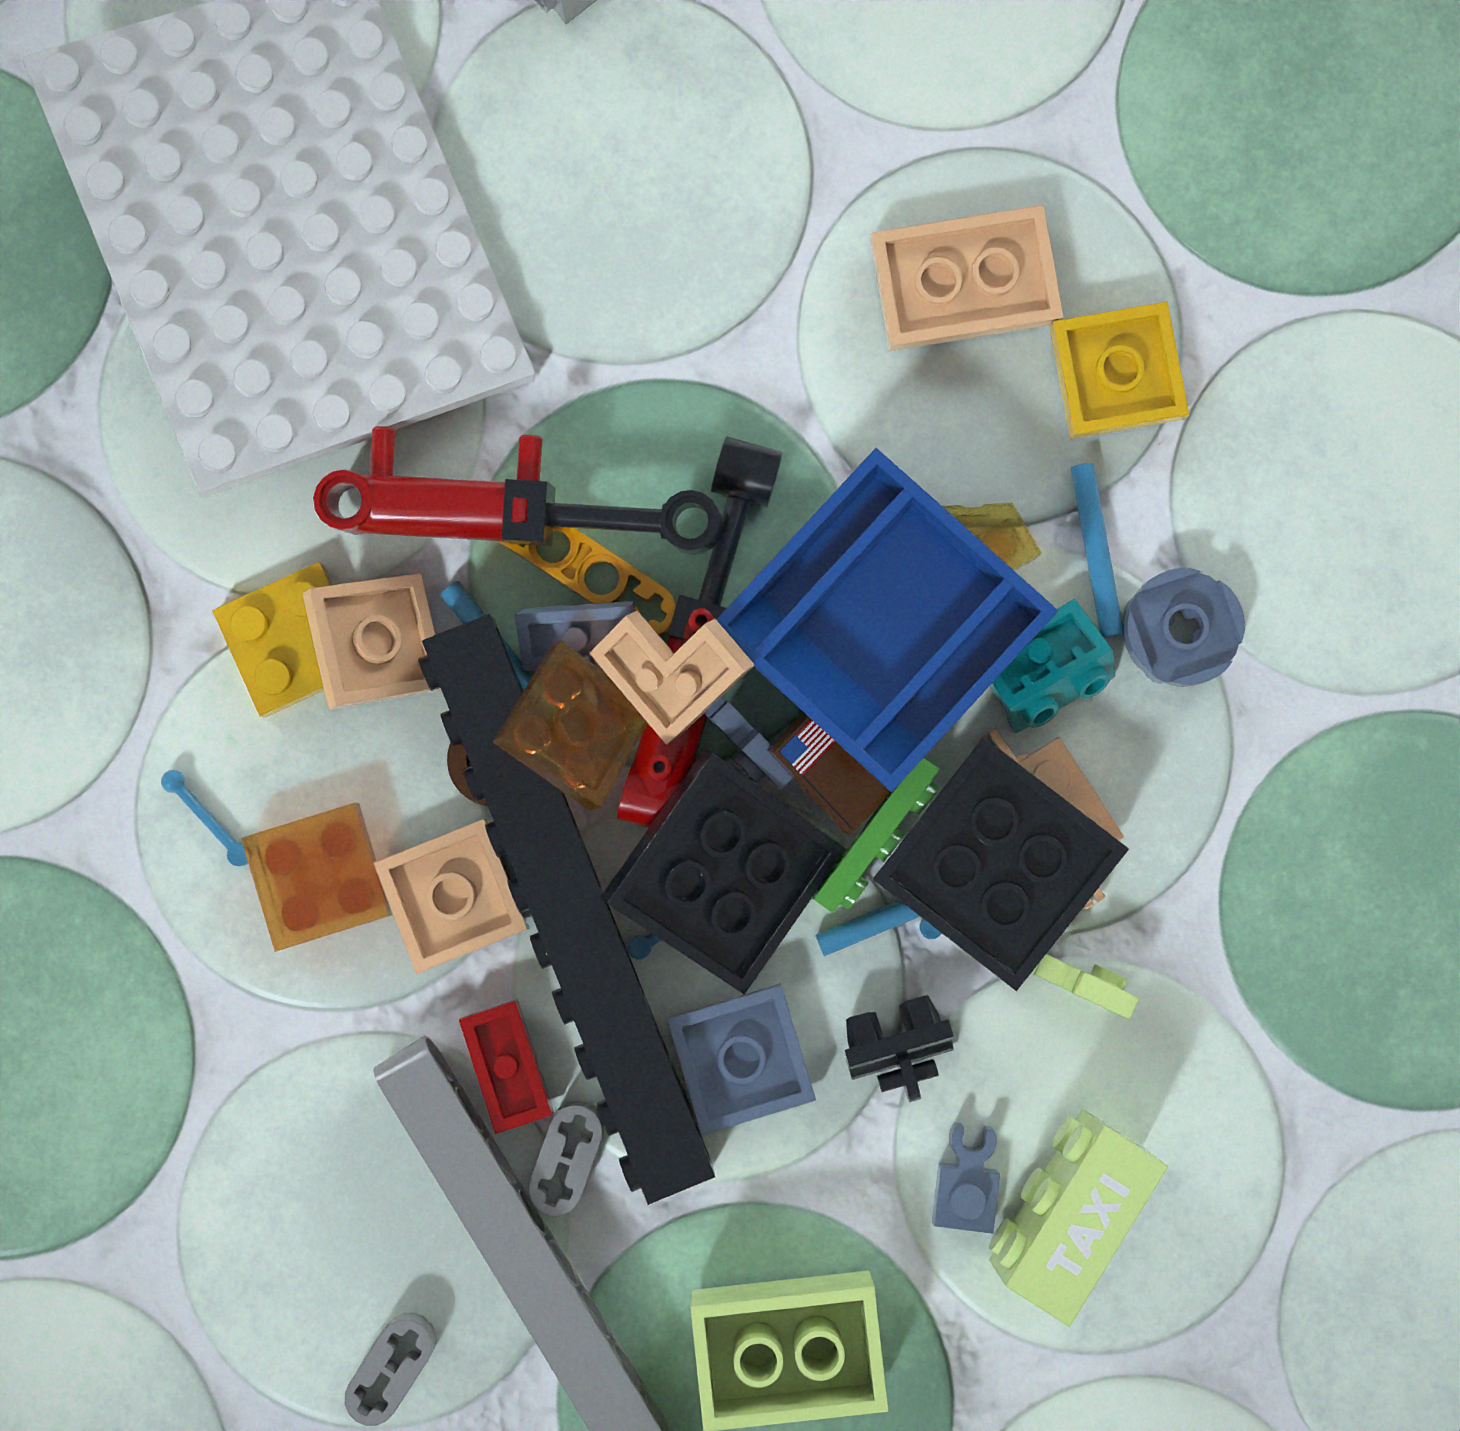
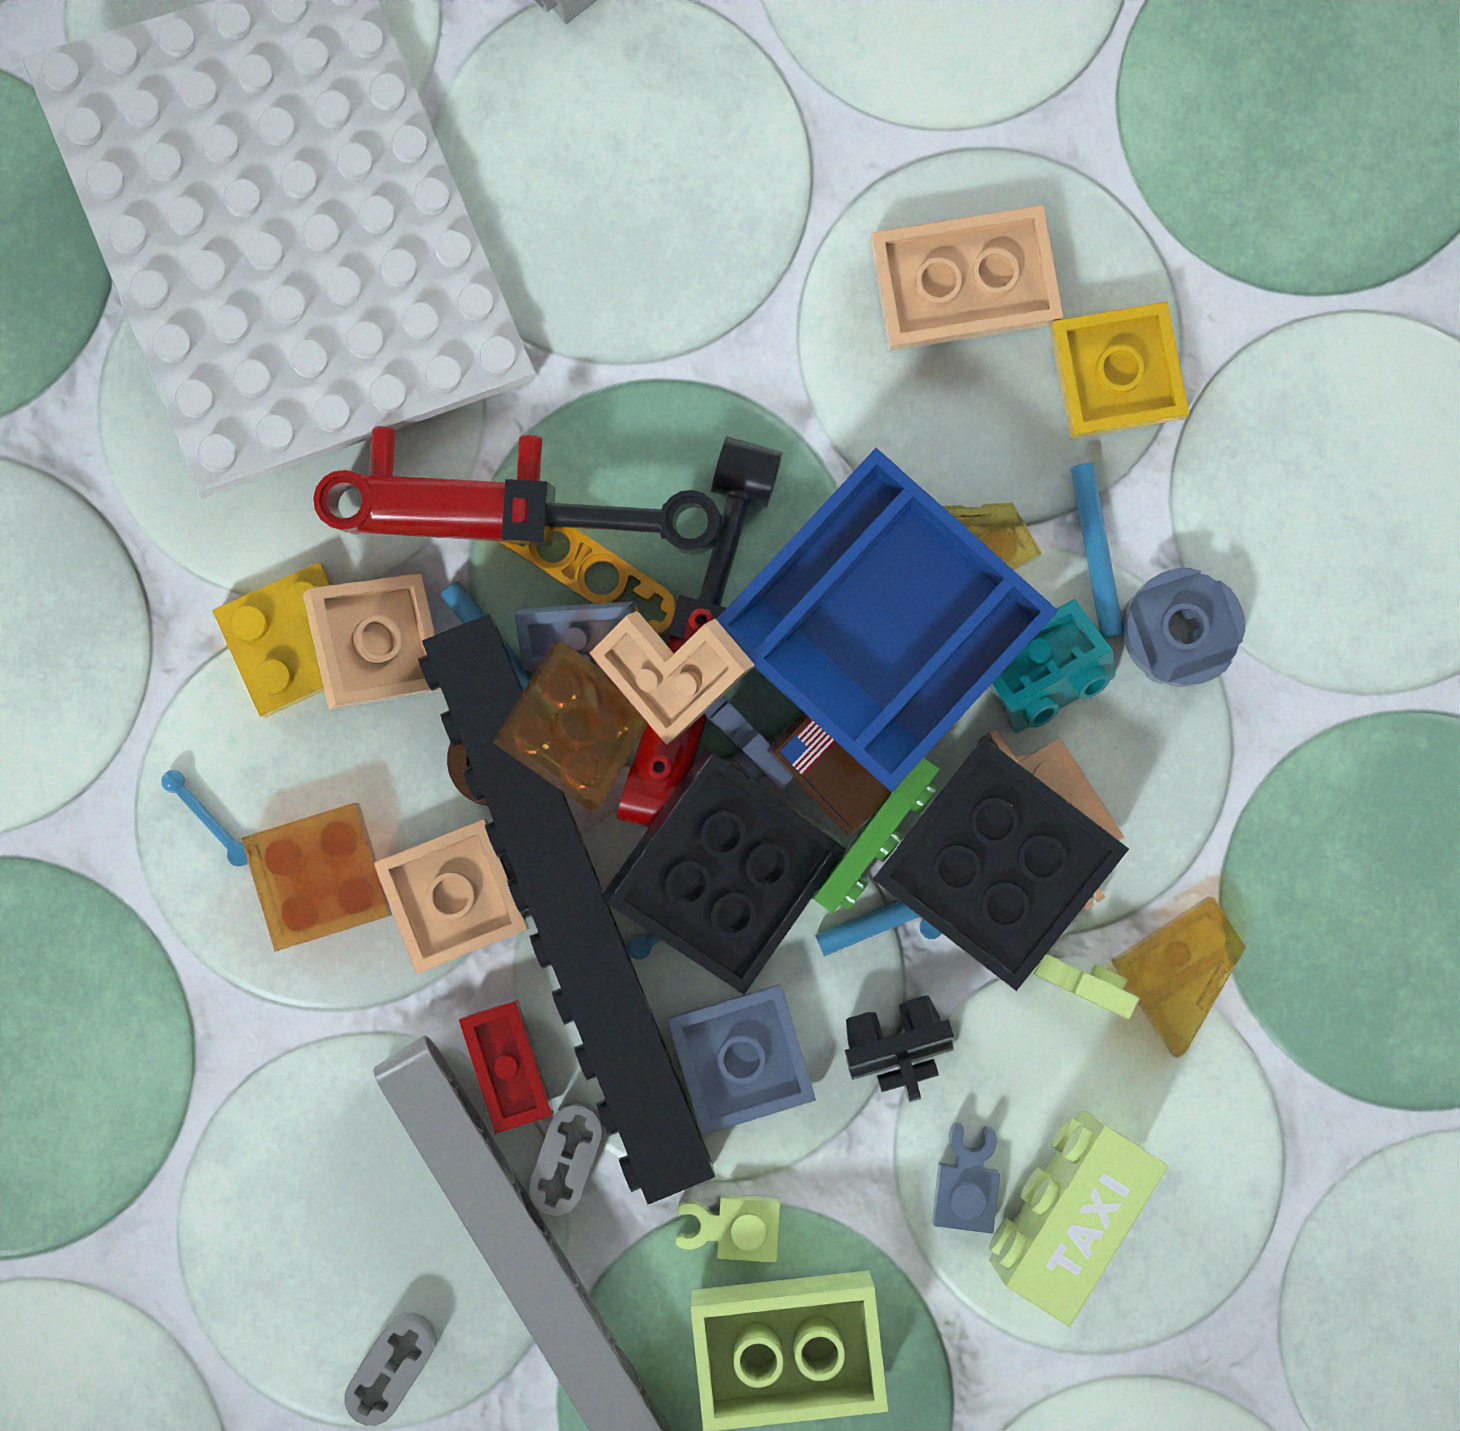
none -> yellowish green plate [676,1194,780,1263]
none -> clear yellow wing [1110,896,1246,1058]

